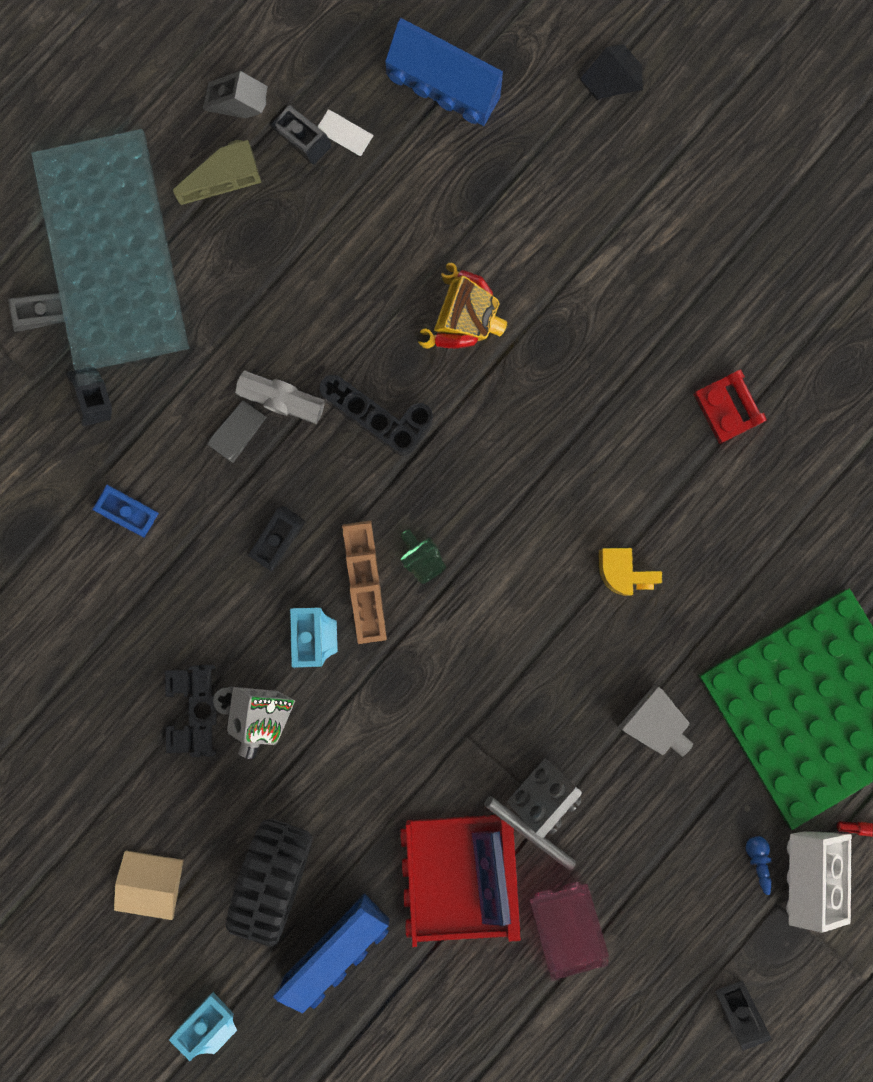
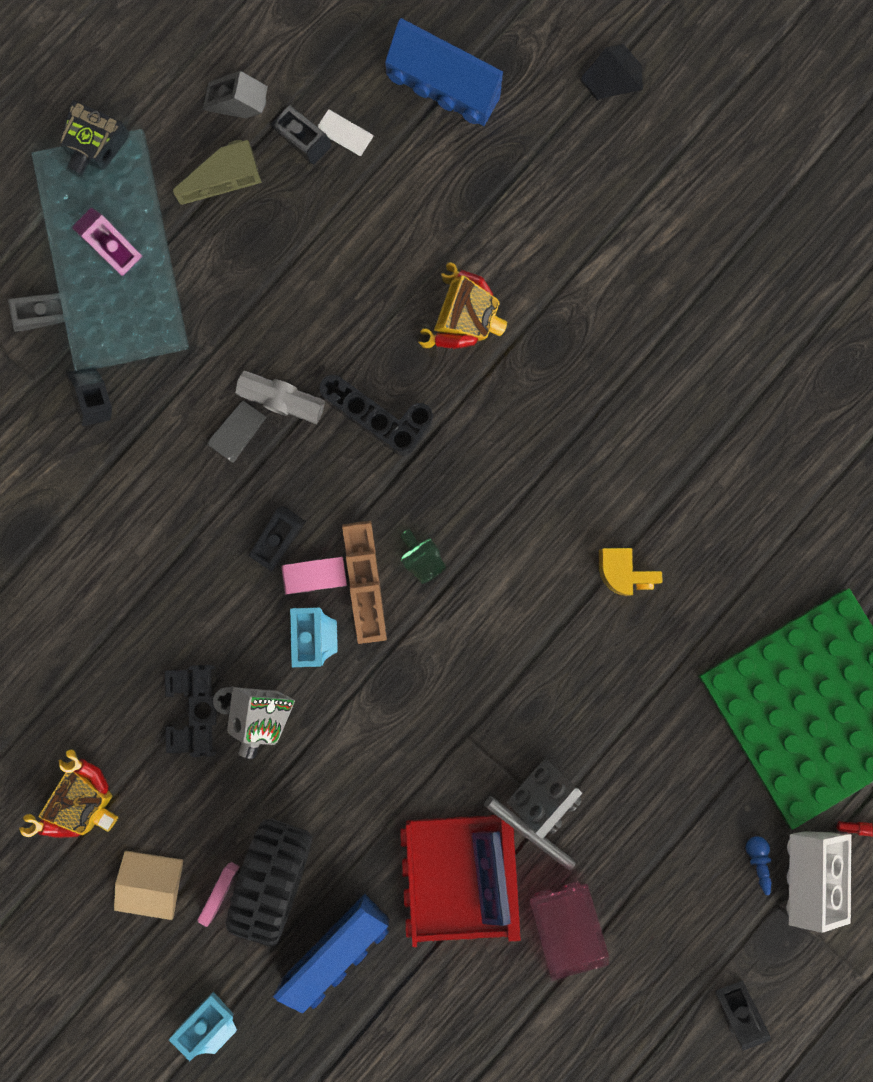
blue slope [92,484,159,538] -> none
light grey torso [618,685,693,757] -> none
red plate [693,369,767,444] -> none
none -> torso [19,750,118,838]
none -> black torso [60,100,130,178]
none -> magenta slope [72,207,142,276]
none -> bright pink tile [198,862,240,927]
none -> bright pink slope [281,557,347,595]

